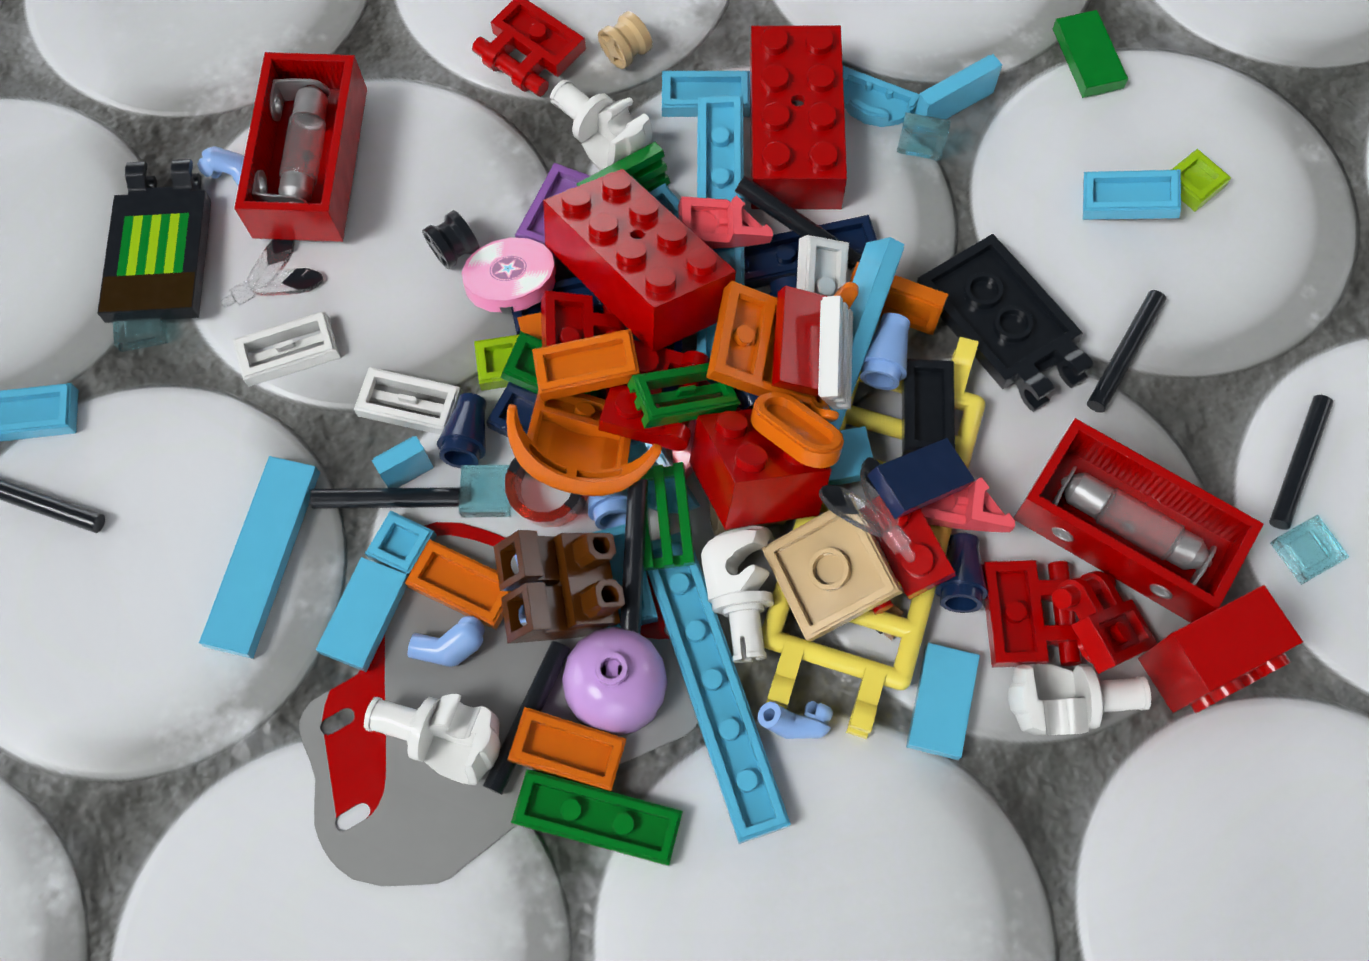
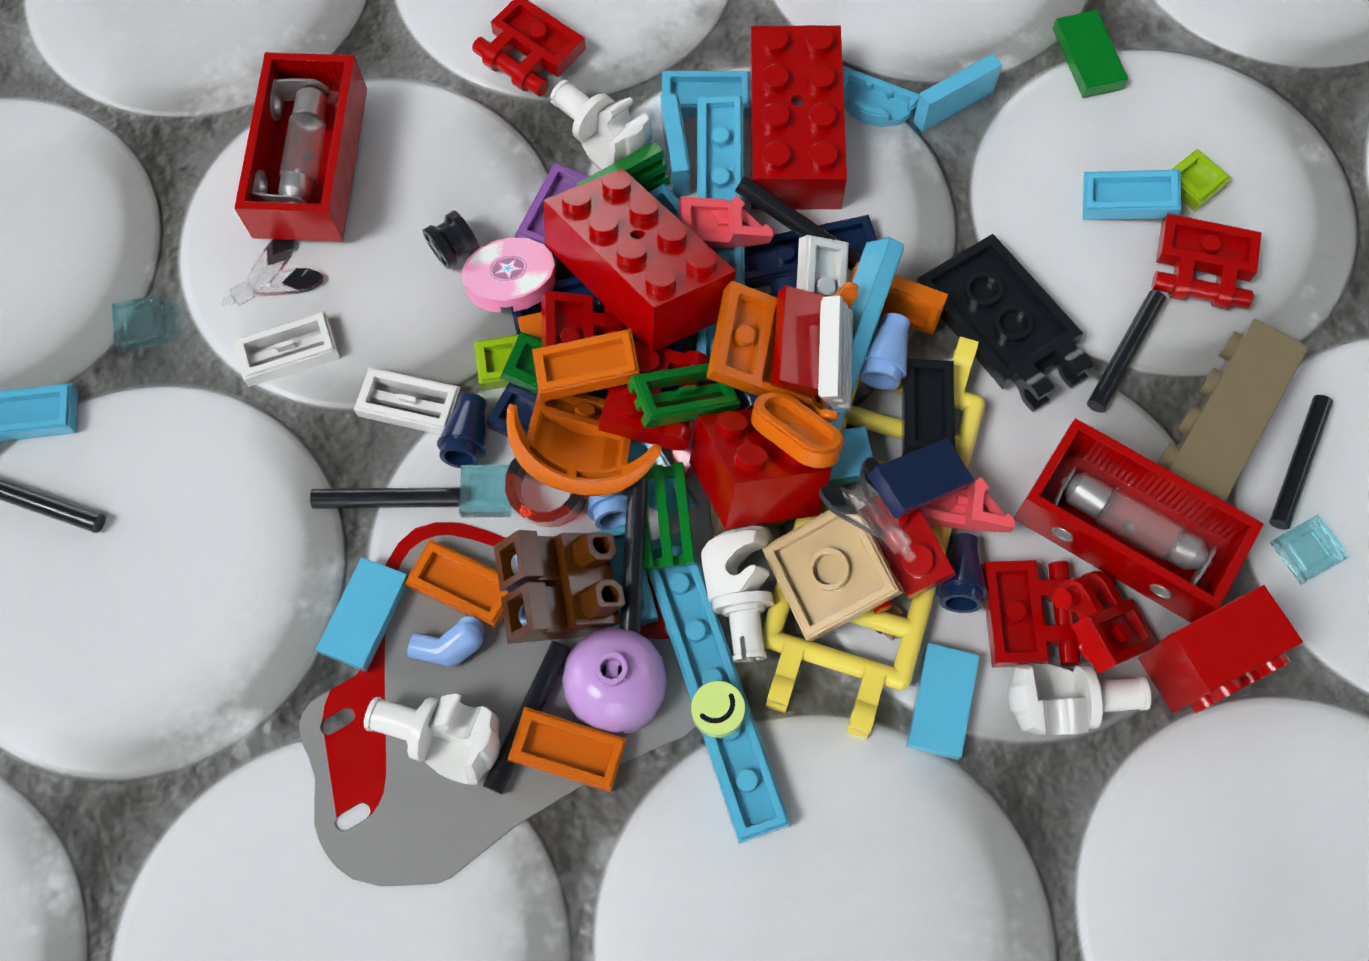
tile [97,159,211,323] -> none
light blue arm [197,146,244,186] -> none
medium azure tile [199,456,320,659] -> none
medium azure tile [365,511,437,576] -> none
medium azure tile [372,436,434,488] -> none
green tile [511,769,683,866] -> none
tan wheel [598,11,653,69] -> none
light blue arm [758,701,833,739] -> none
clear light blue tile [897,112,951,161] -> none
none -> medium azure tile [660,93,691,197]
none -> yellowish green tile [691,681,745,738]
none -> red plate [1151,213,1262,310]
none -> dark tan brick [1157,318,1309,502]

